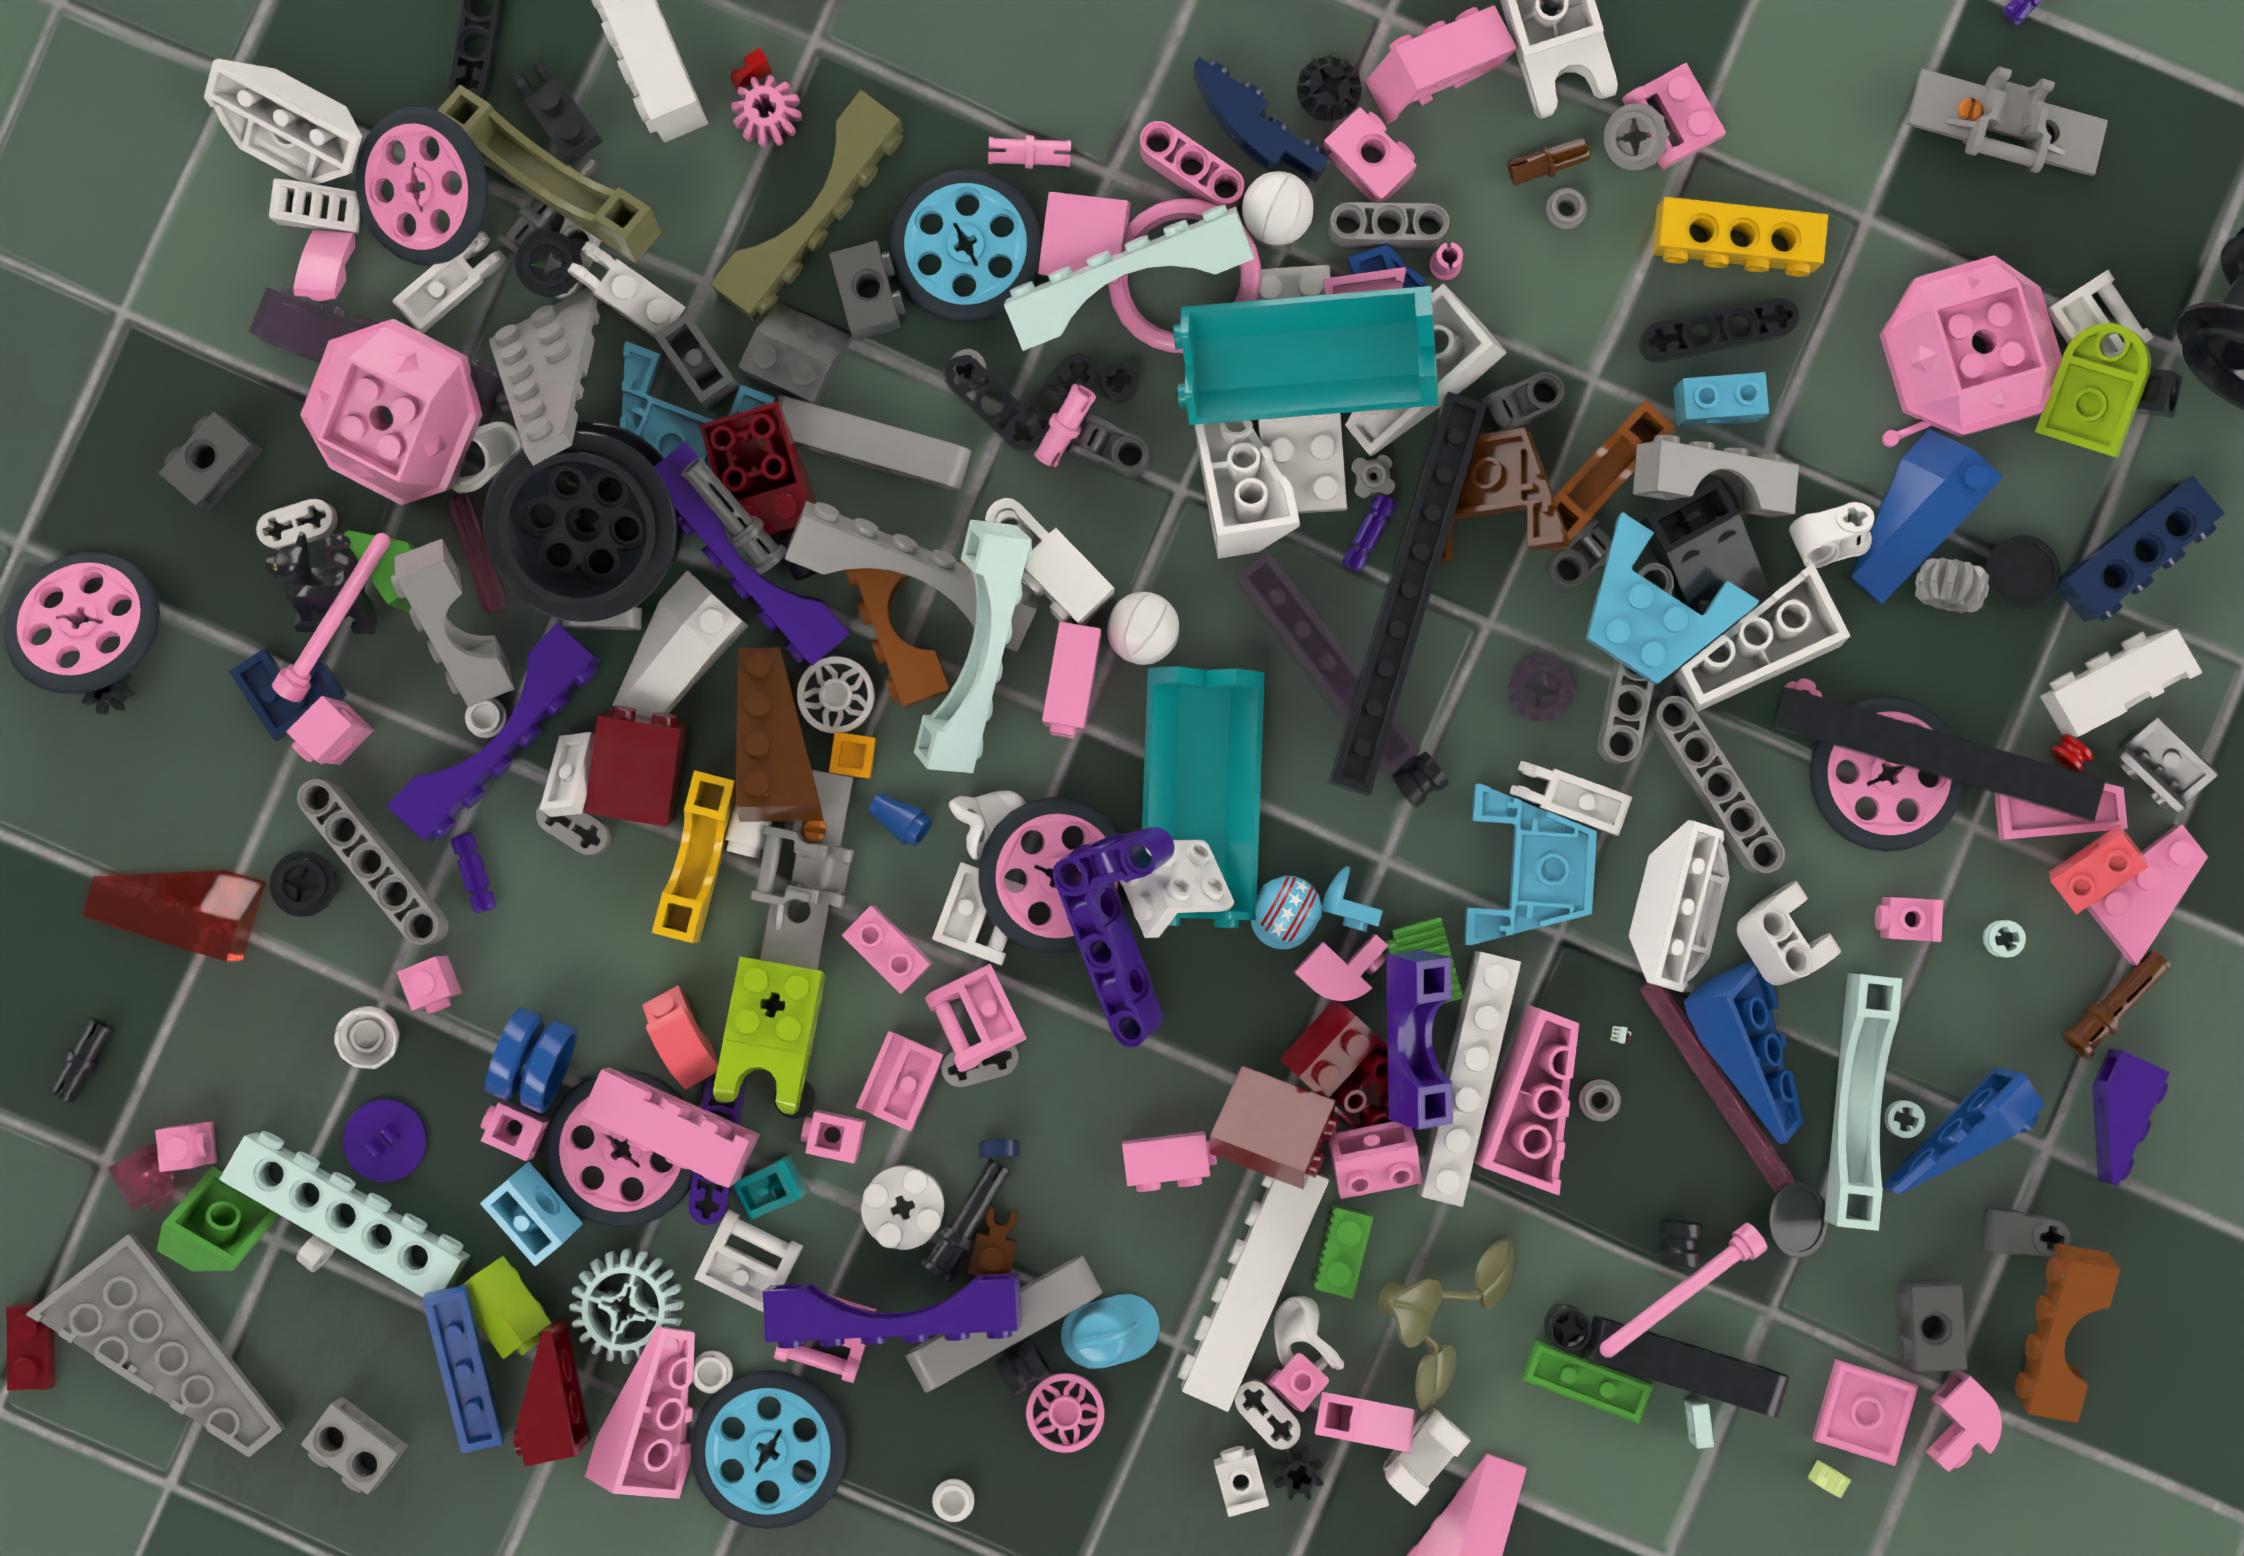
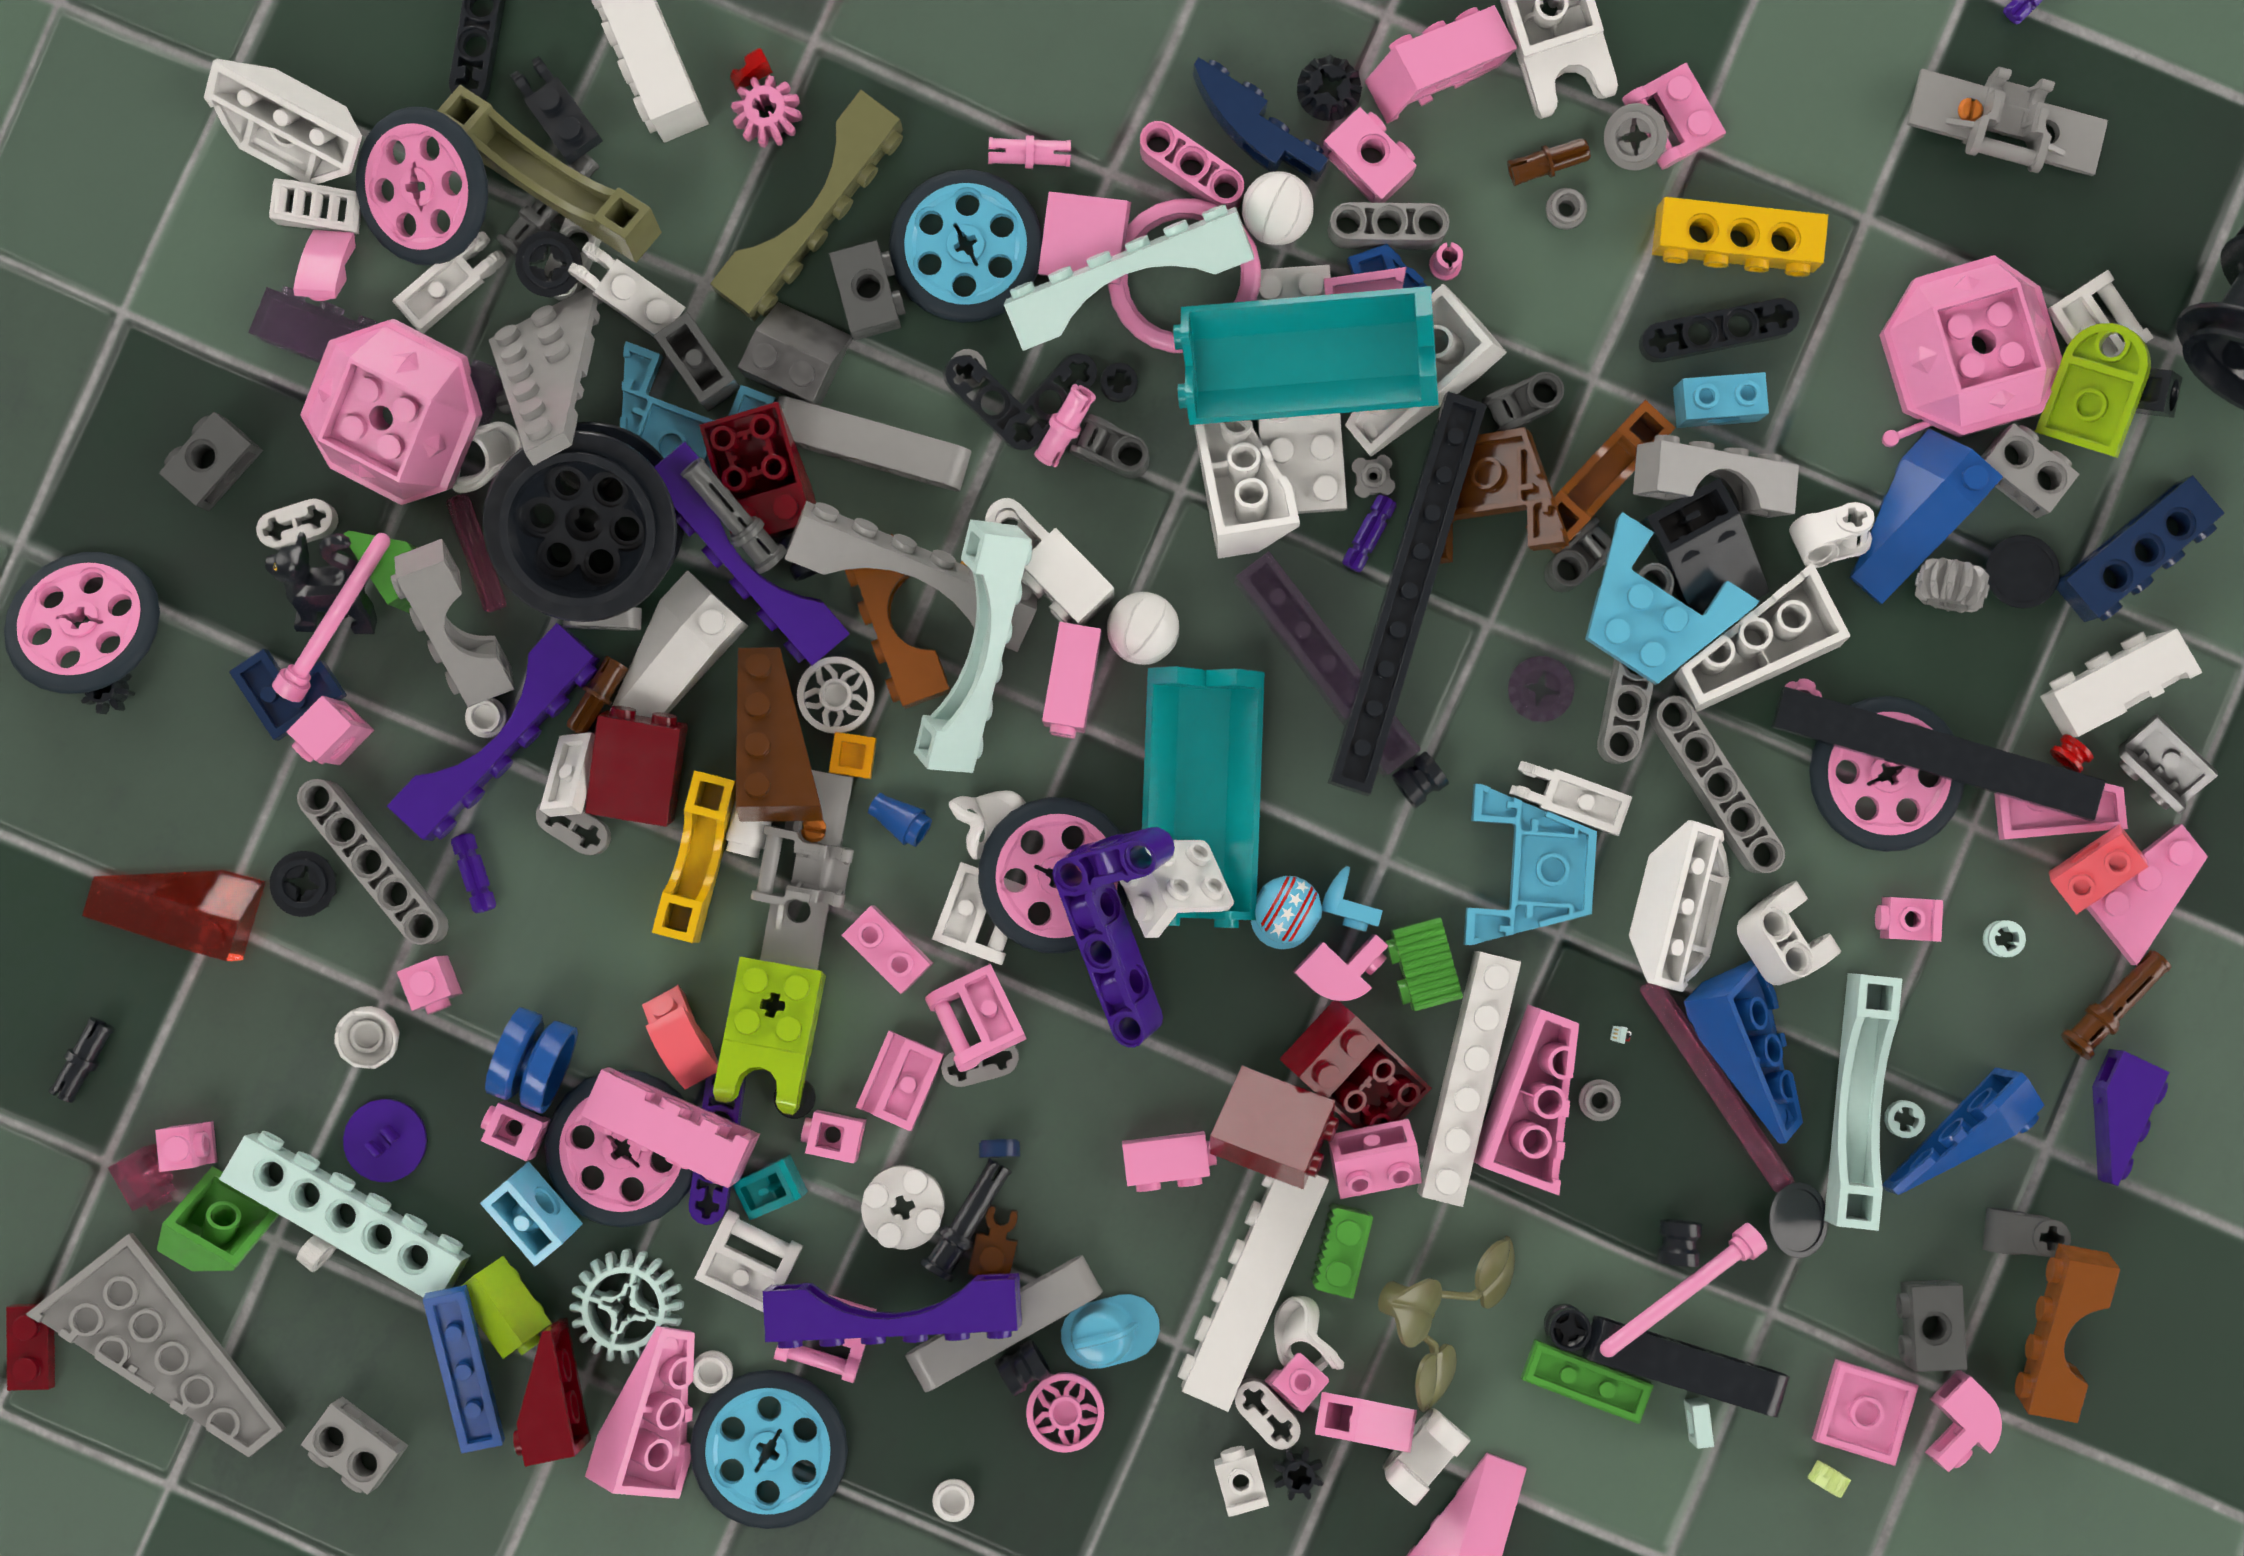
dark purple arch [1387,950,1453,1130] -> none
none -> reddish brown axle [567,655,629,734]
none -> light grey brick [1981,424,2080,519]

